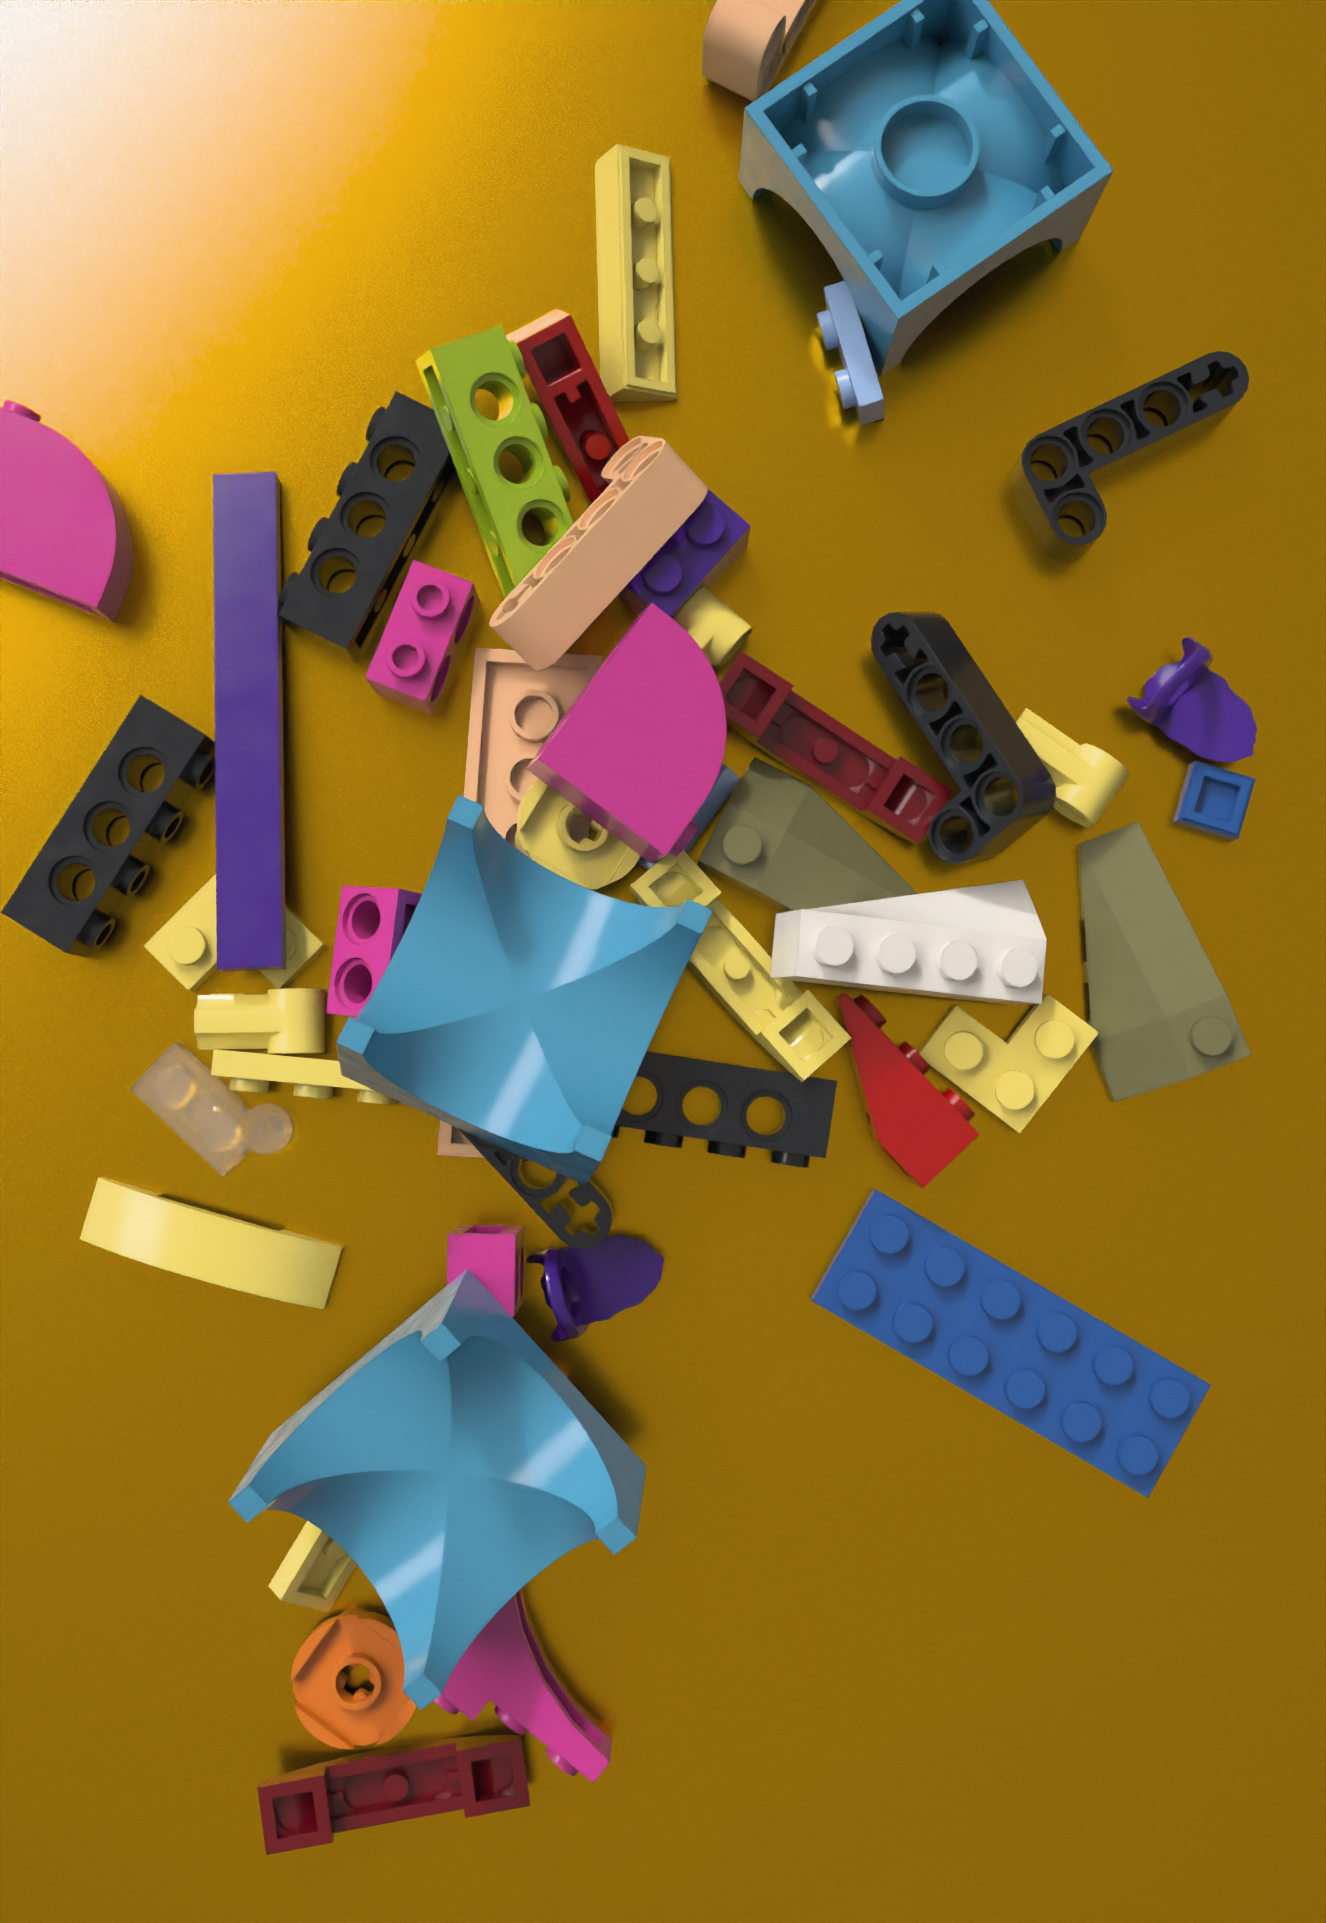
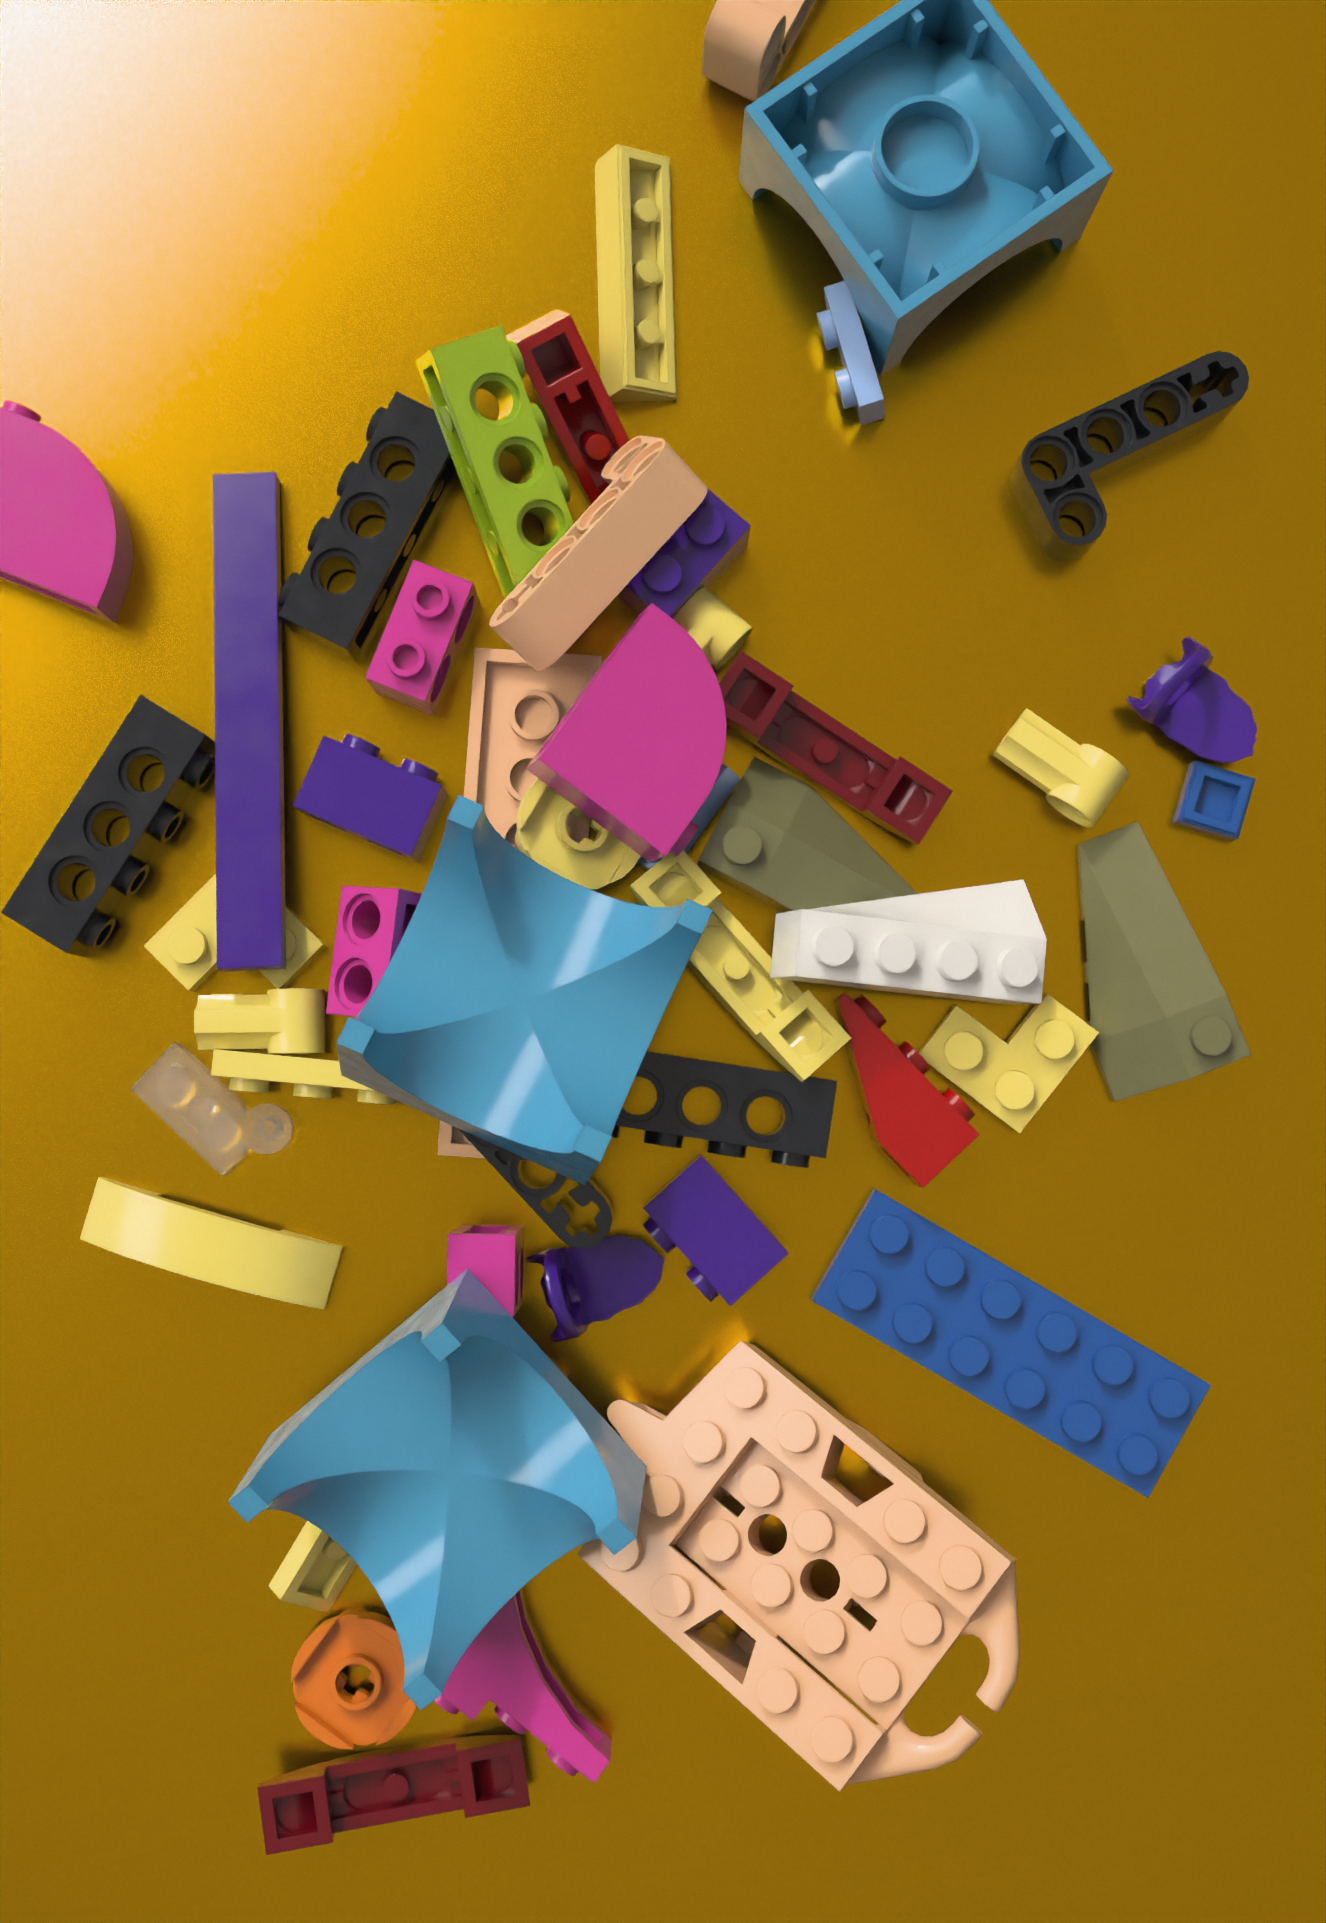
black beam [871,612,1056,864] -> none
none -> dark purple brick [293,734,449,863]
none -> light nougat piece [577,1341,1020,1792]
none -> dark purple brick [642,1154,789,1306]

